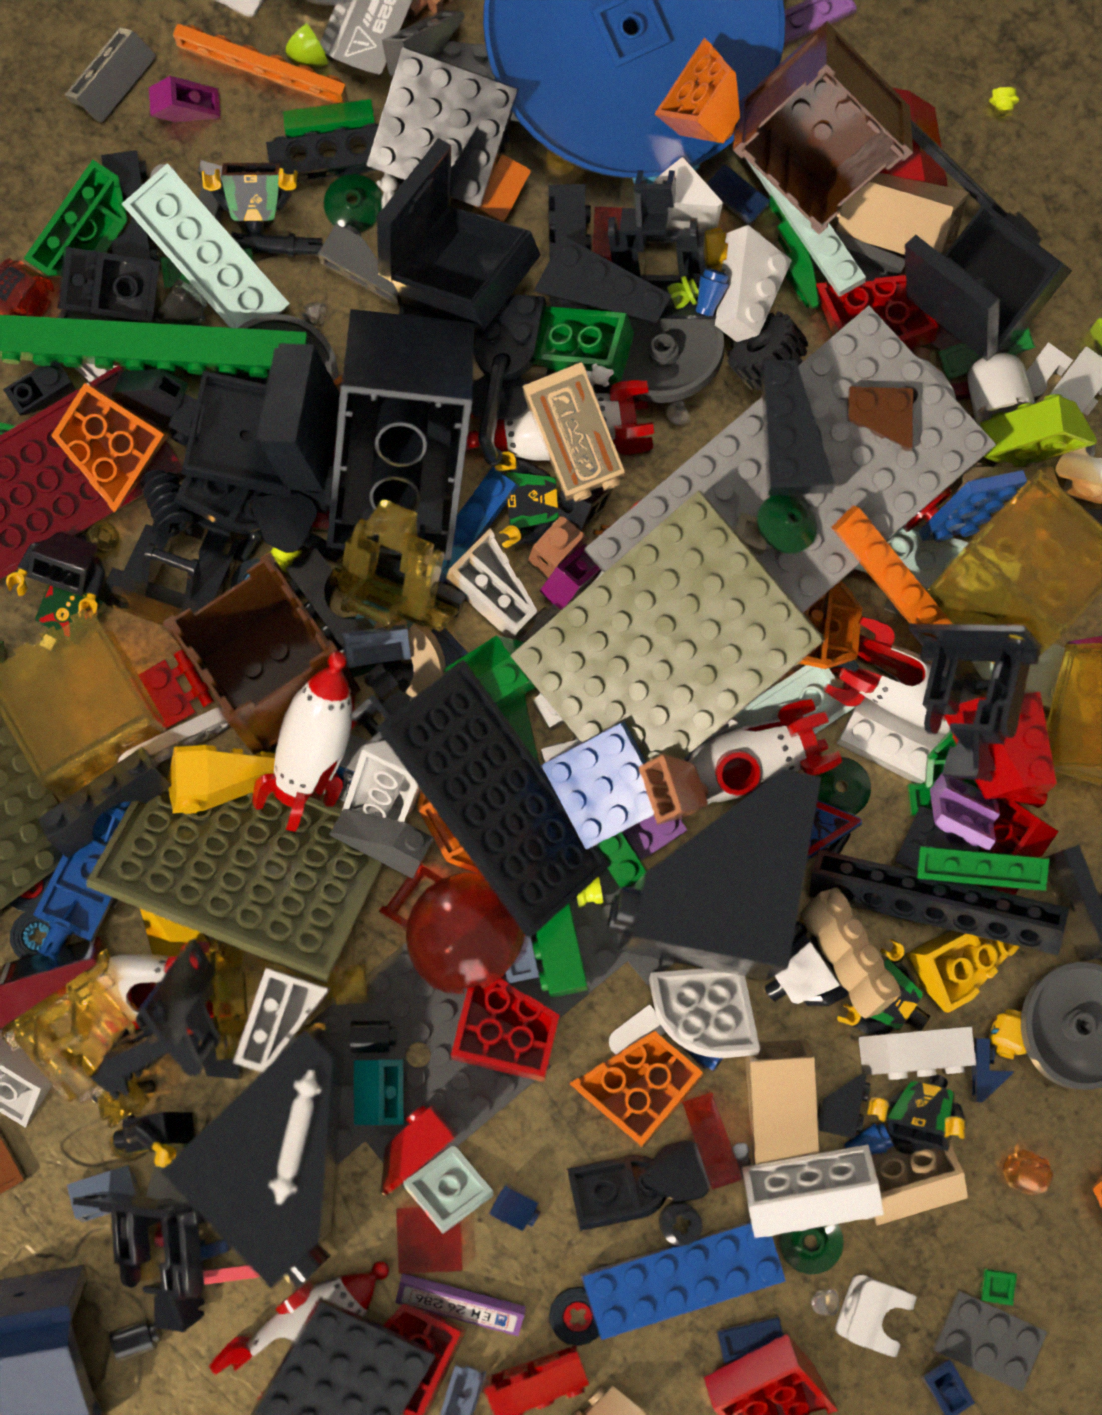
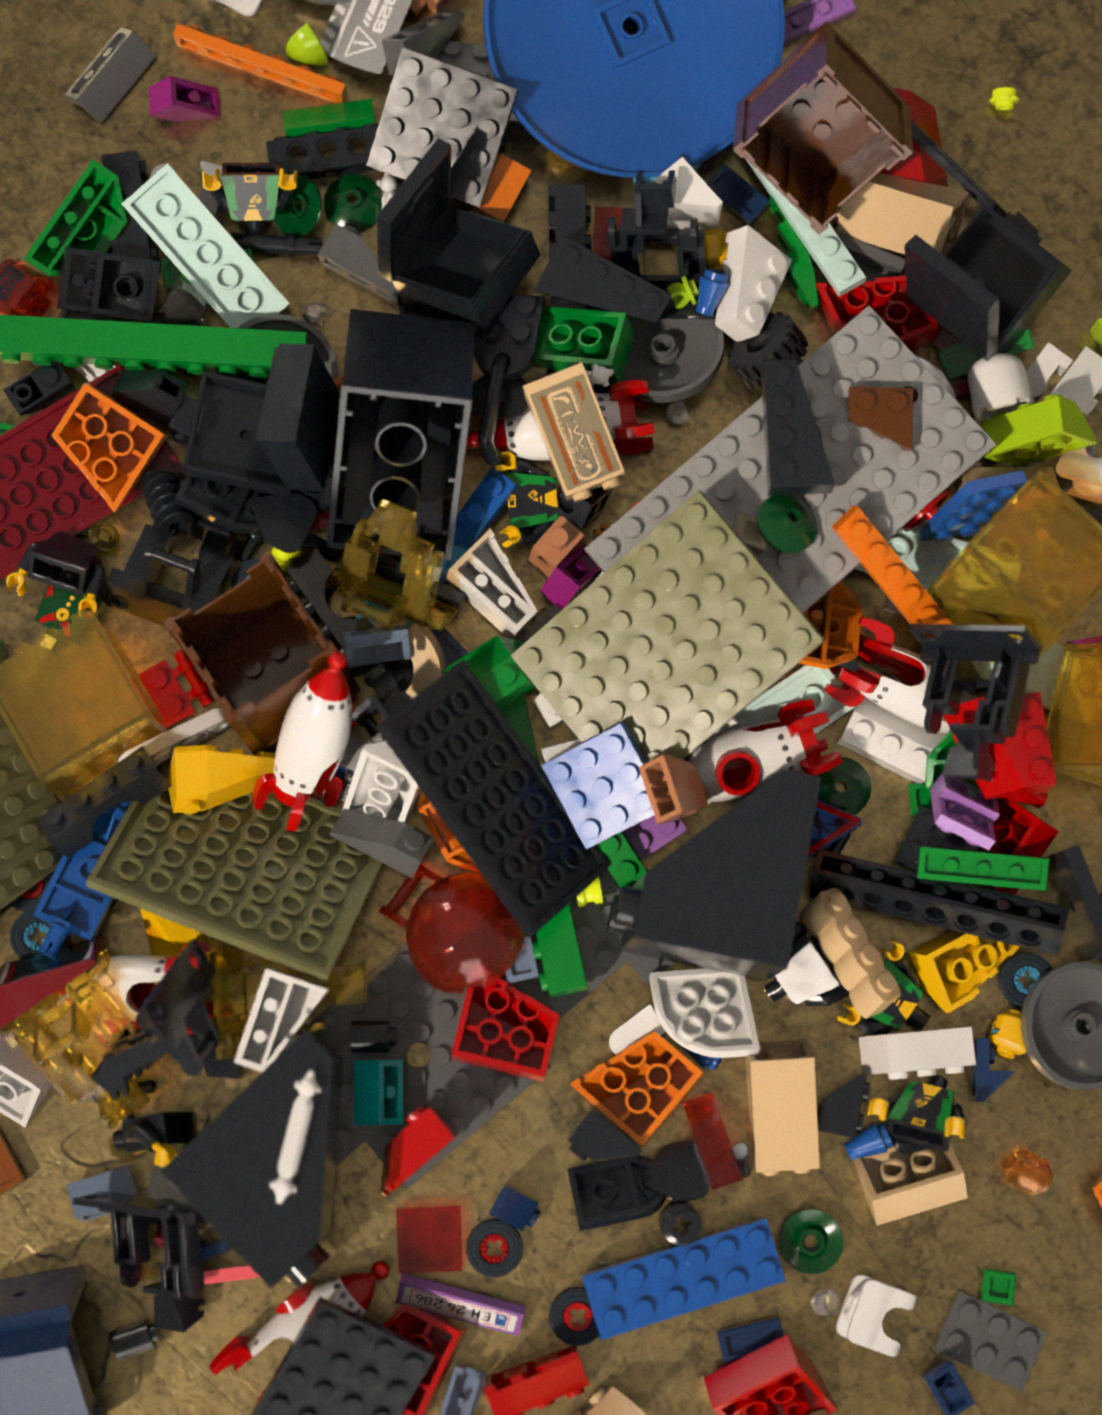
light aqua plate [404,1146,493,1234] -> none
orange wedge [655,37,740,144] -> none
white slope [742,1145,883,1238] -> none
none -> dark green dish [274,175,322,236]
none -> black bush [466,1219,523,1278]
none -> black slope [568,1109,643,1161]
none -> black bush [998,952,1052,1008]

